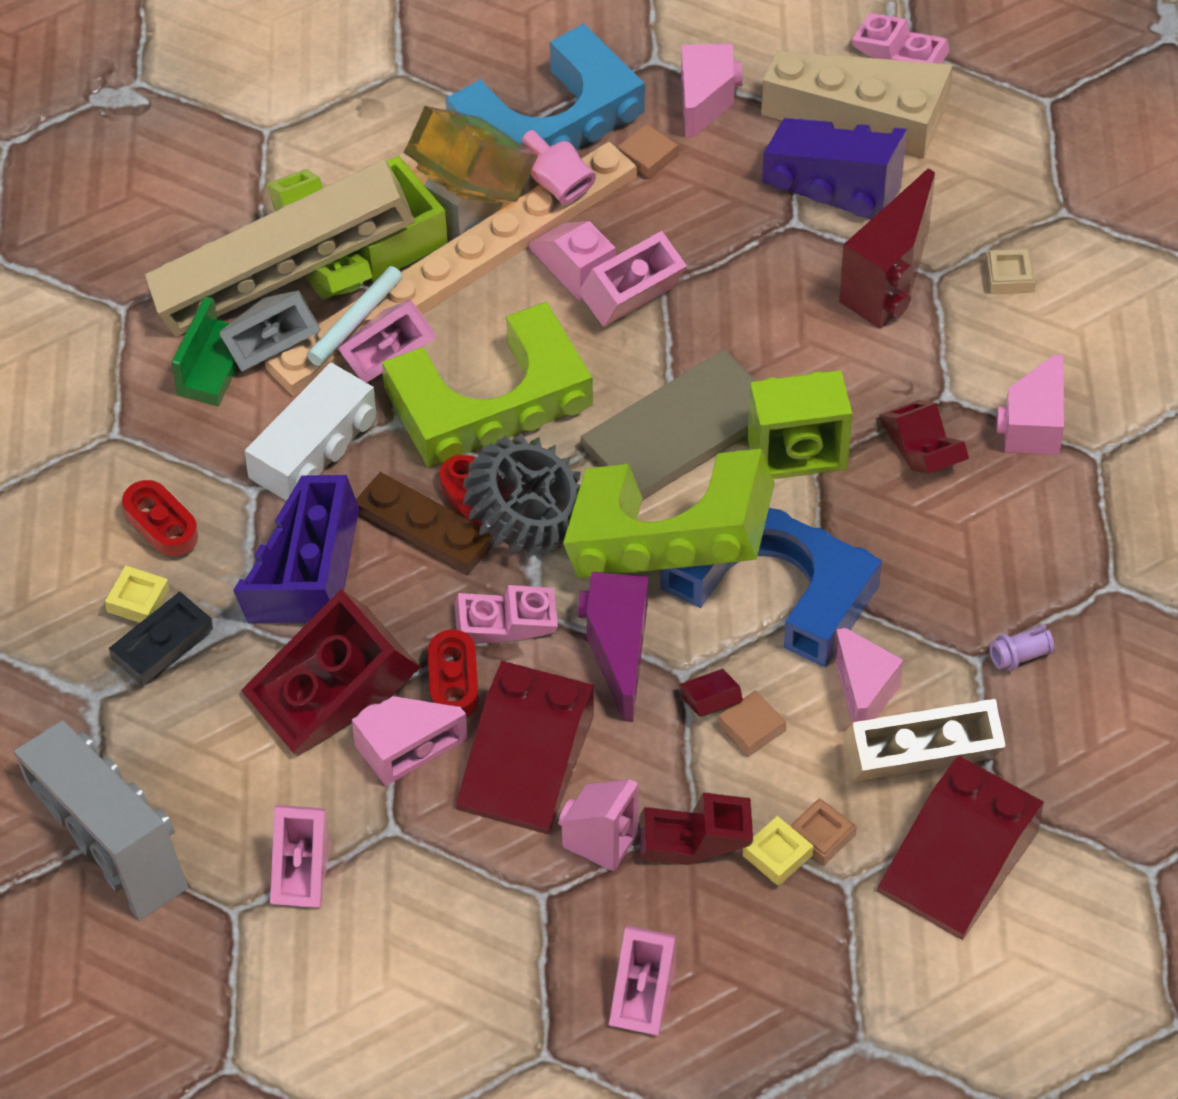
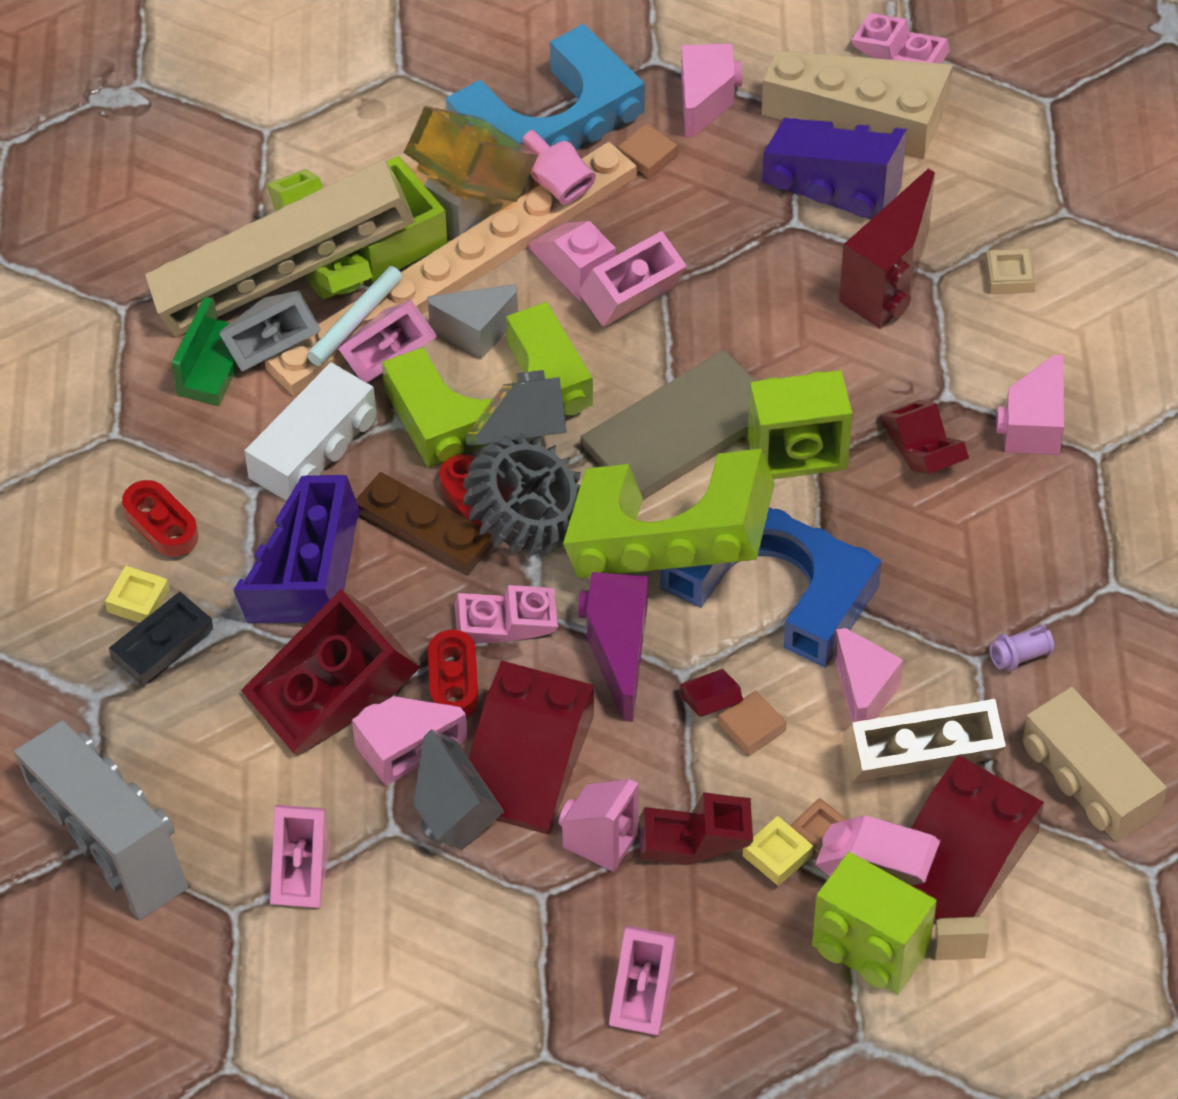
none -> dark grey slope [413,729,505,850]
none -> light grey slope [427,284,518,359]
none -> dark grey slope [466,370,567,445]
none -> lime brick [812,851,937,995]
none -> bright pink slope [815,815,940,886]
none -> tan tile [933,917,989,960]
none -> tan brick [1022,687,1167,843]

